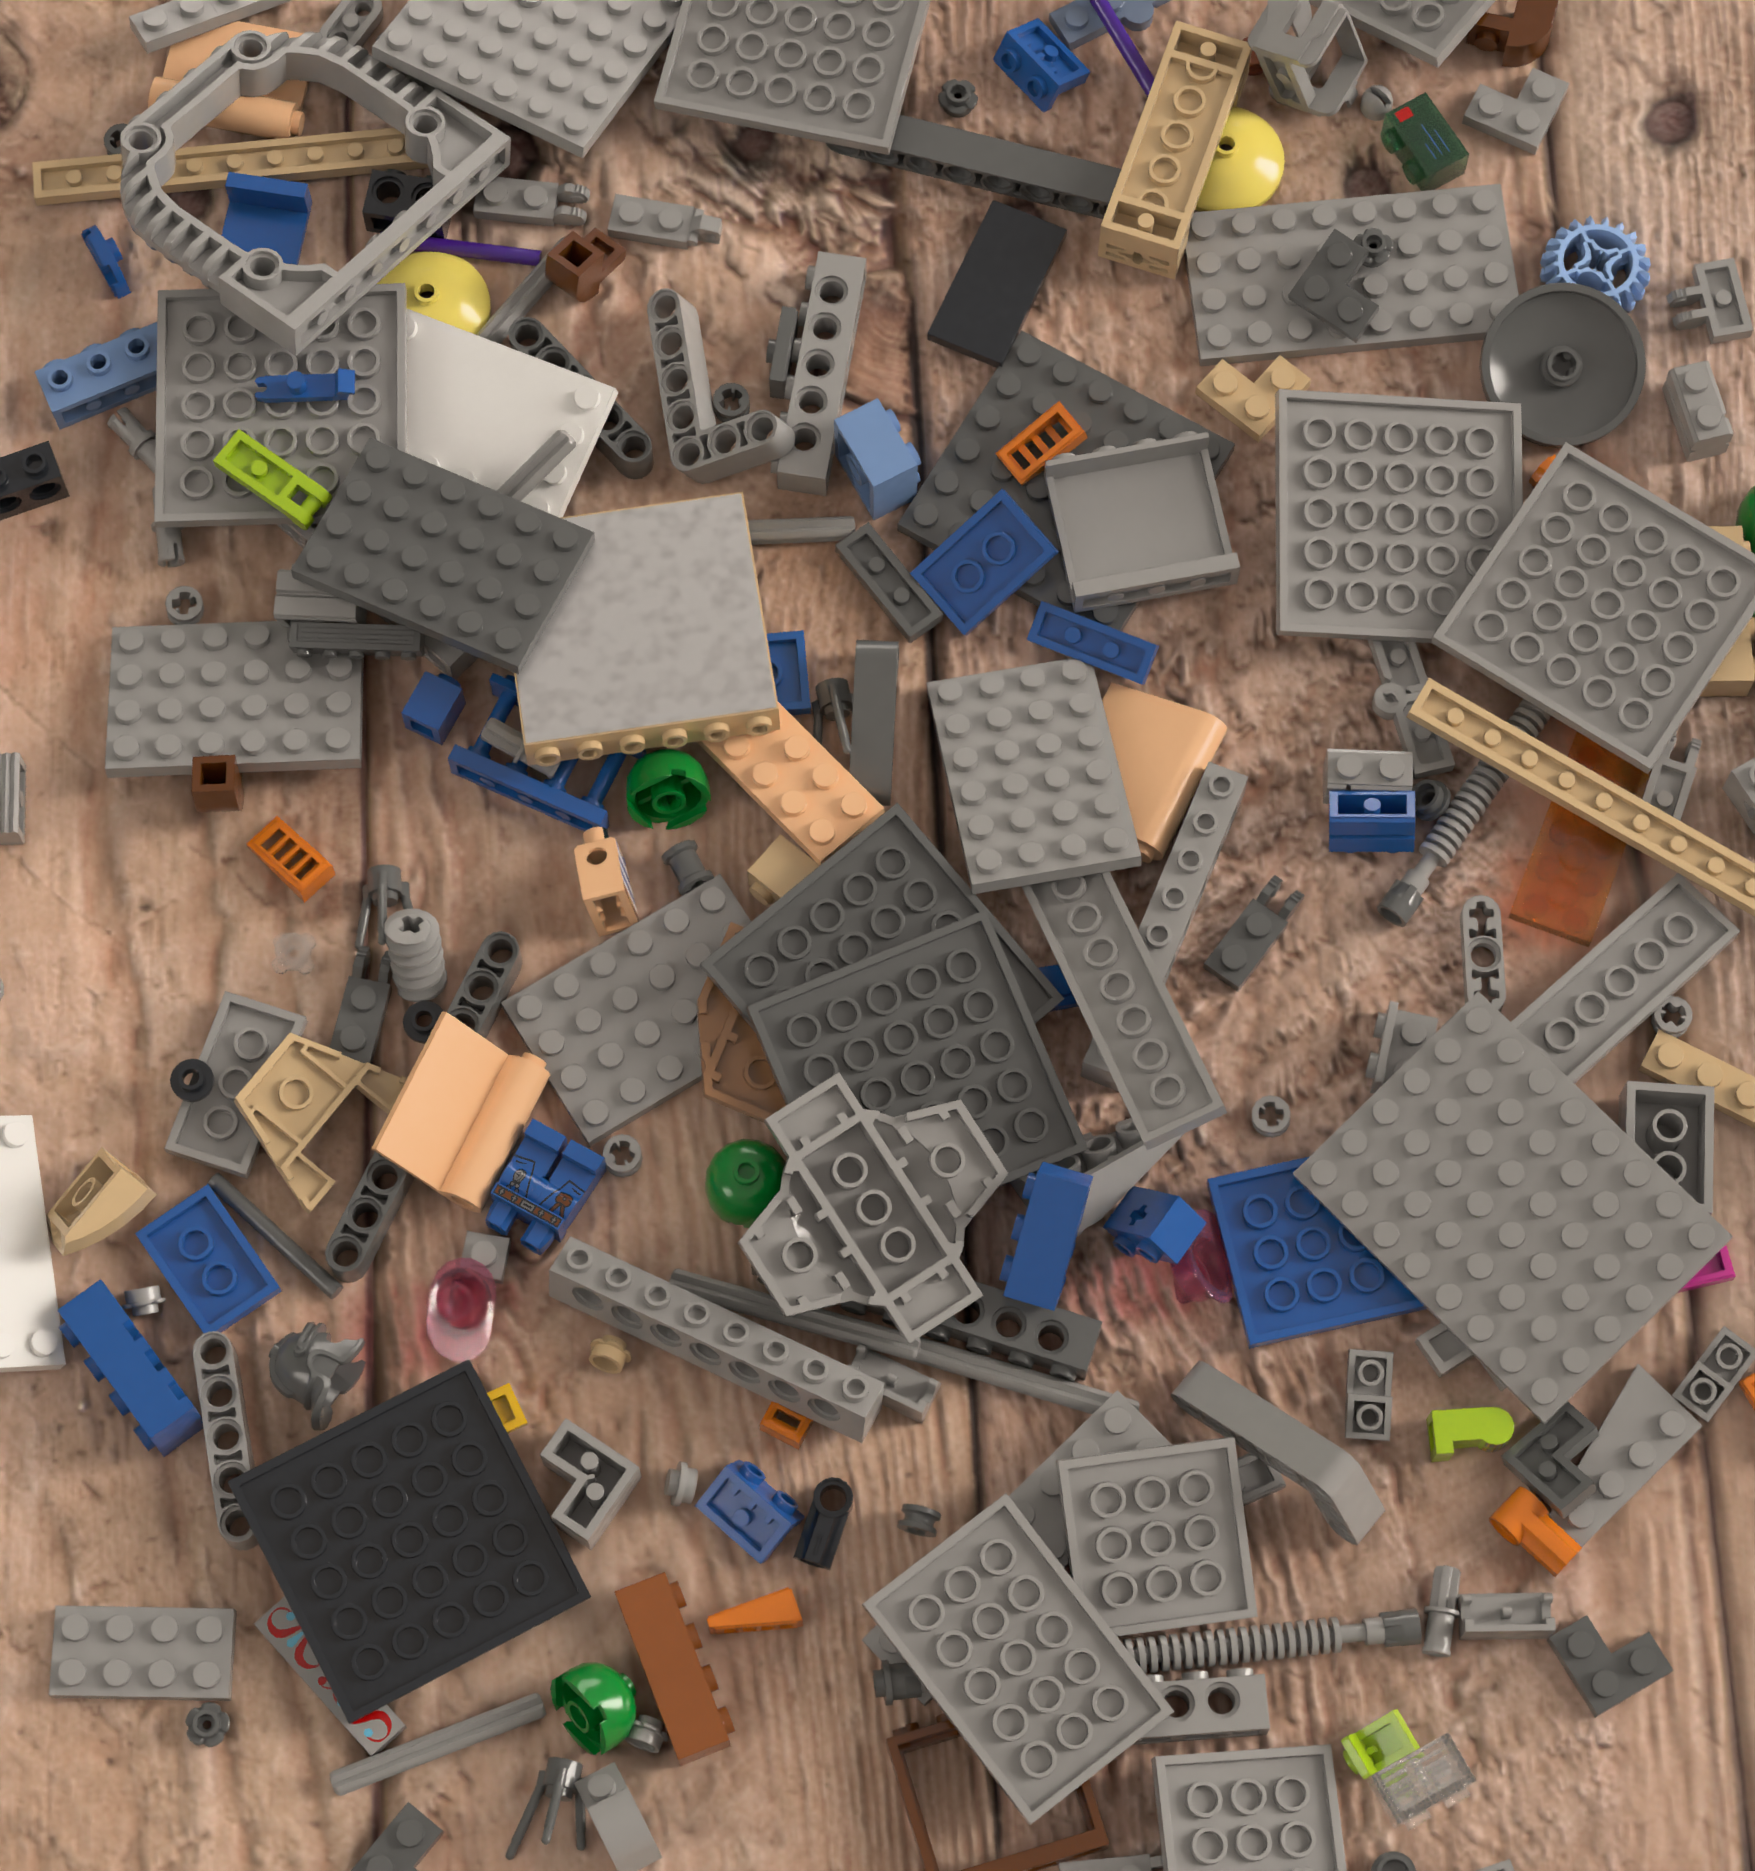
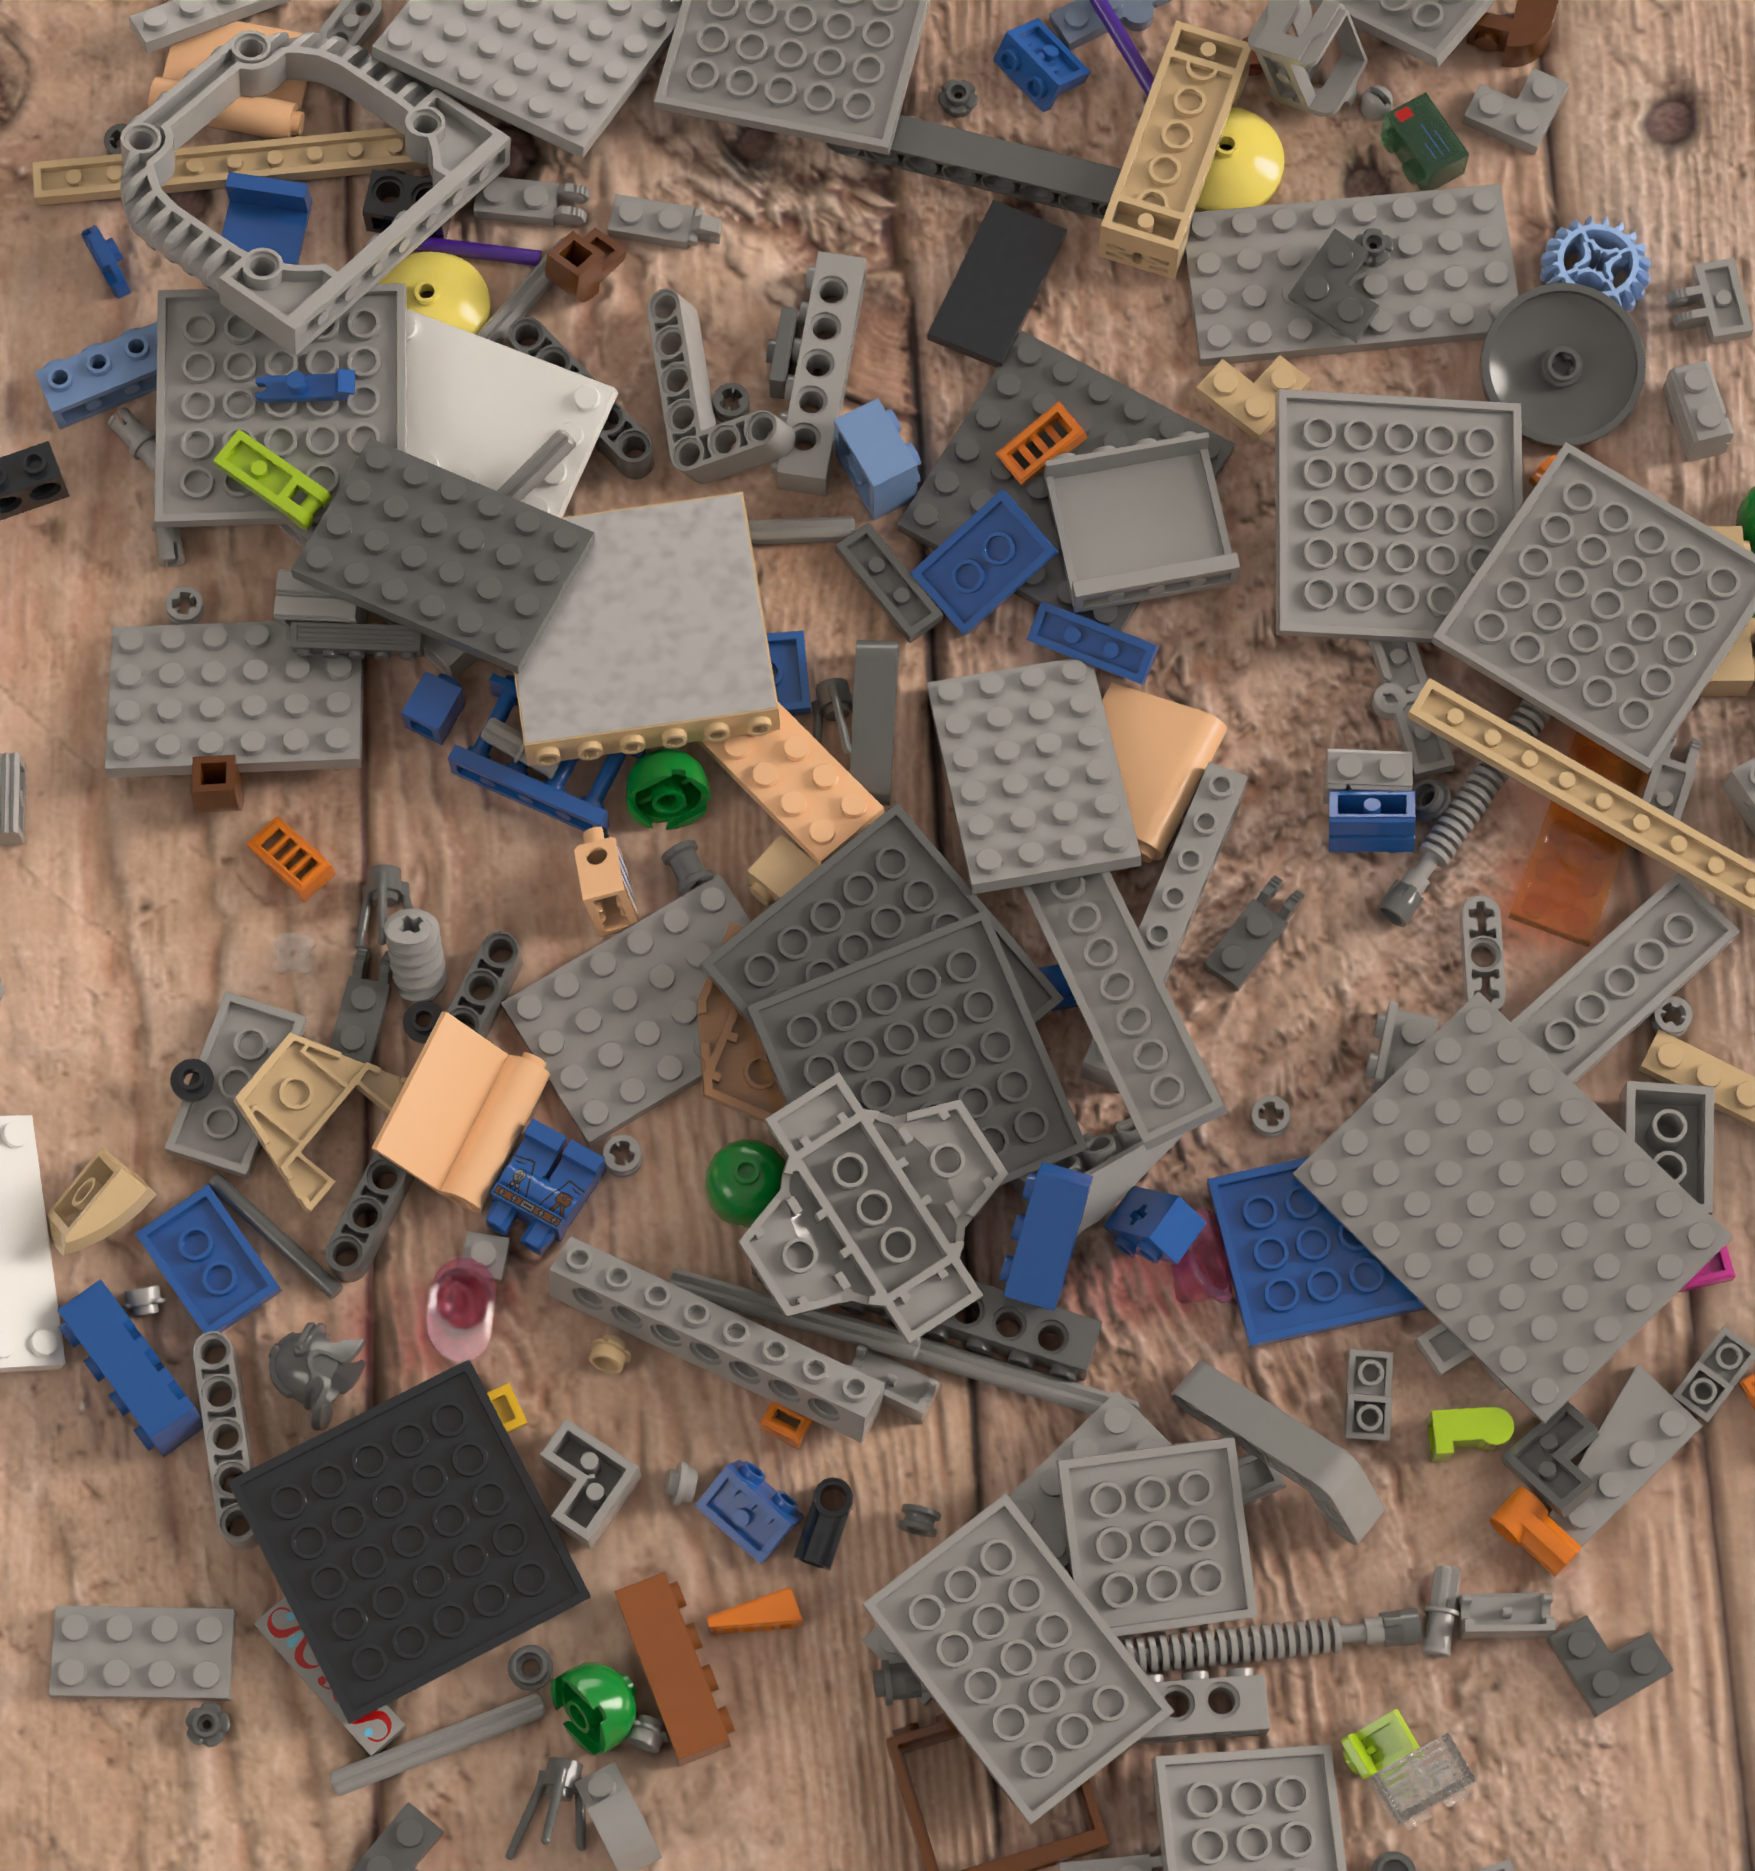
none -> dark grey plate [508,1645,553,1691]

